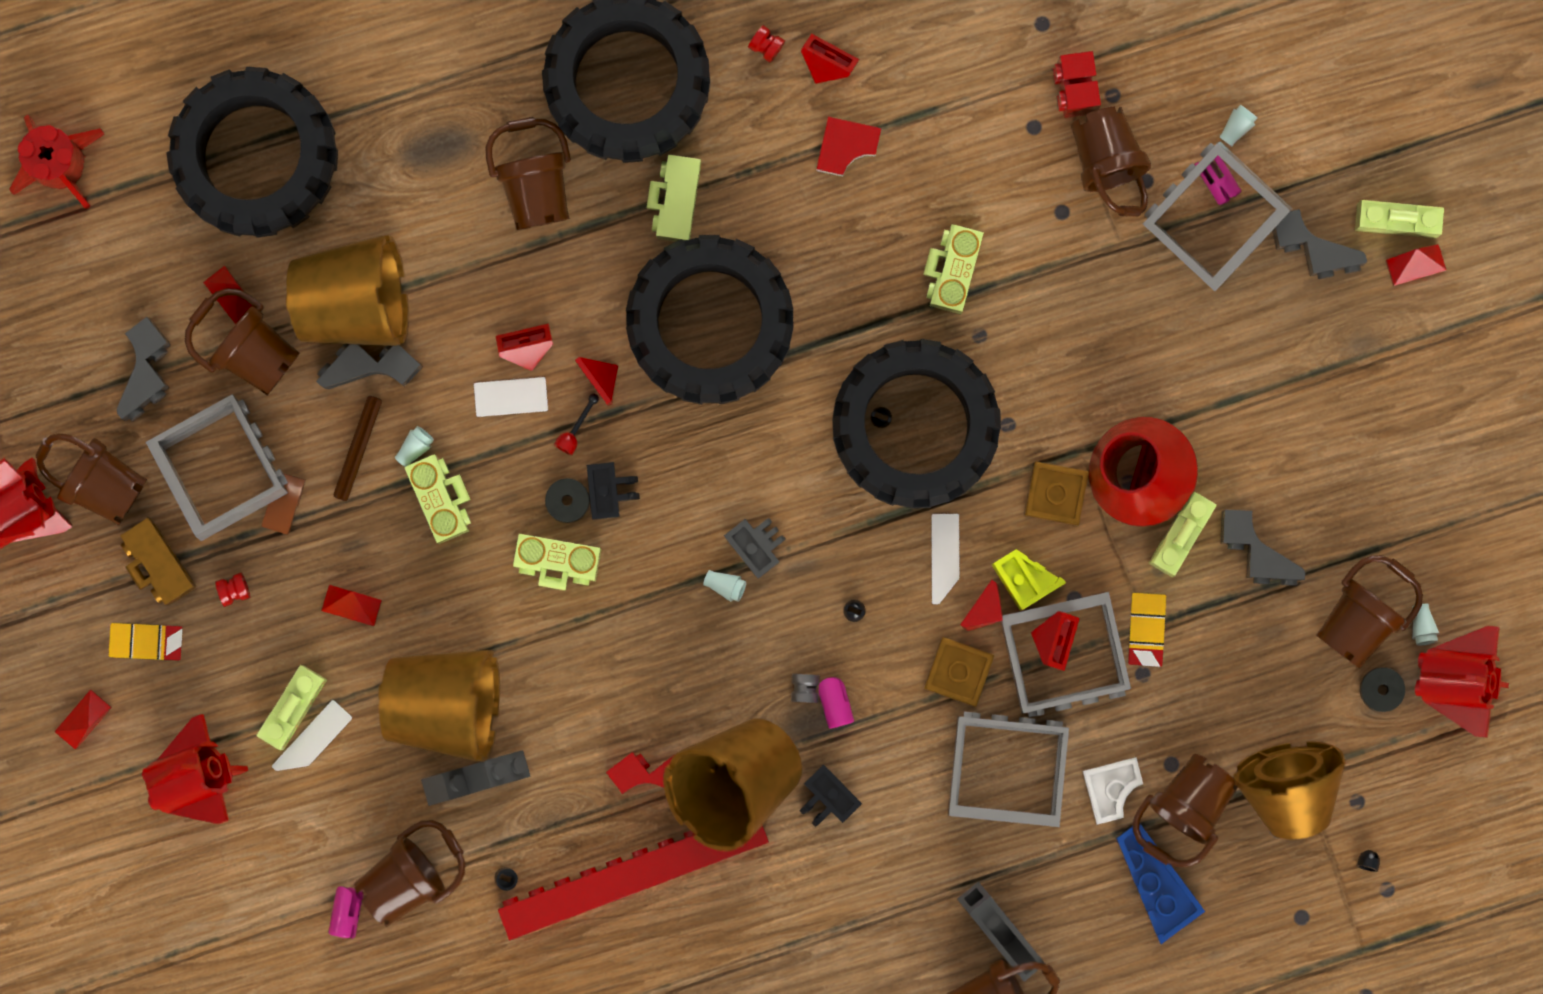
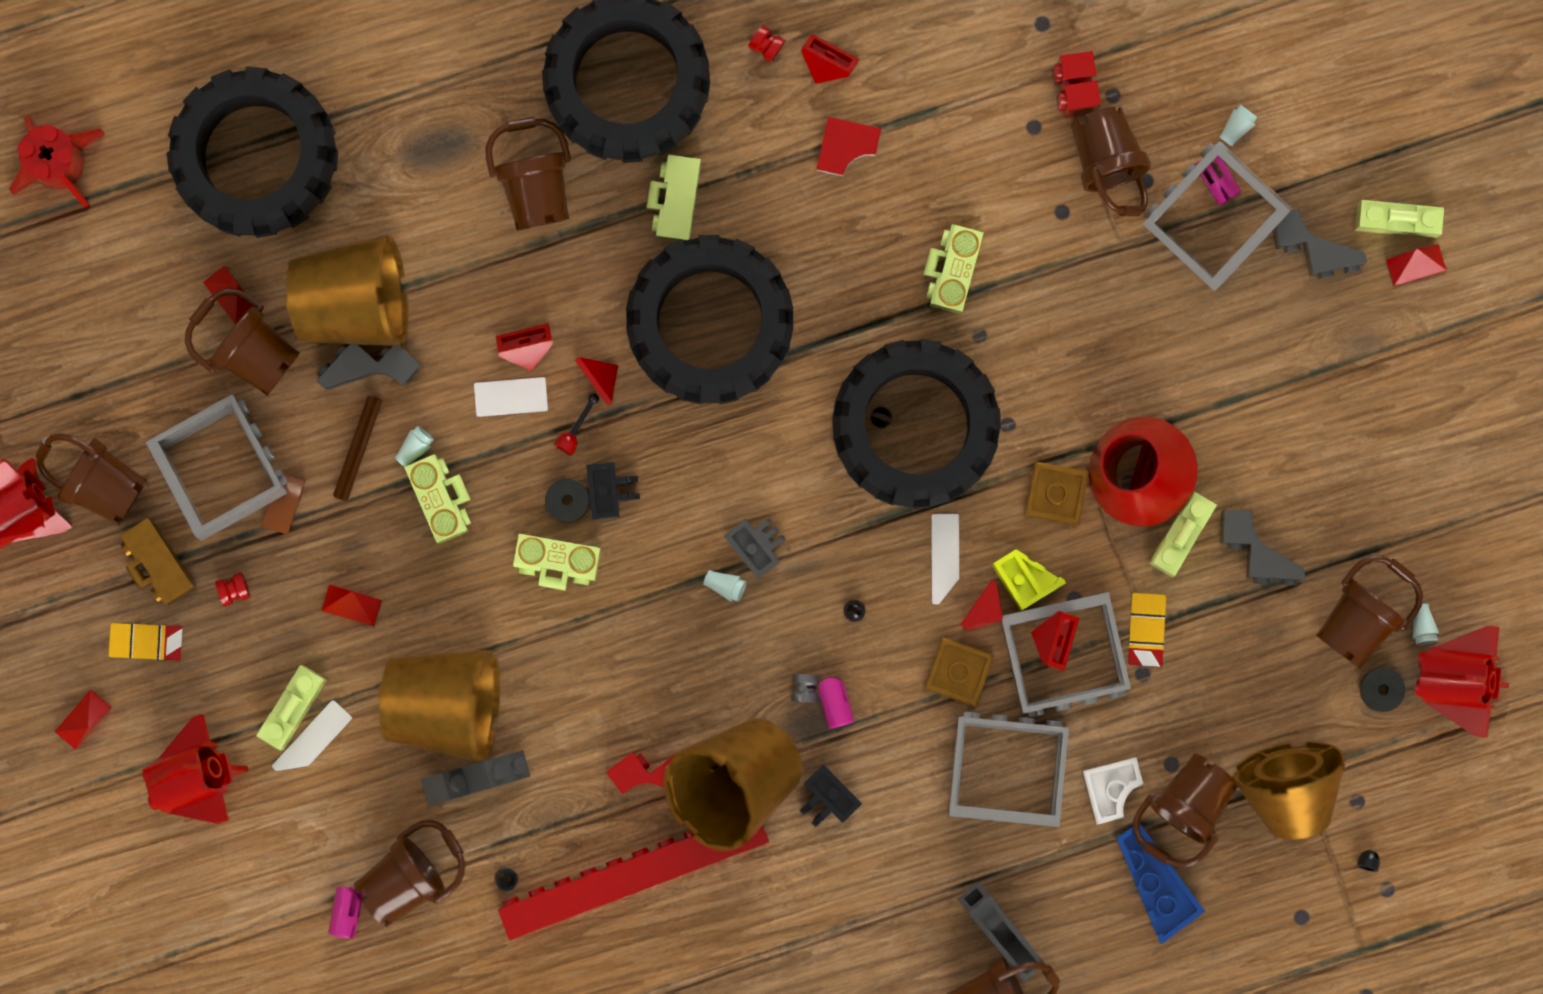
dark grey arch [117,317,171,421] -> none

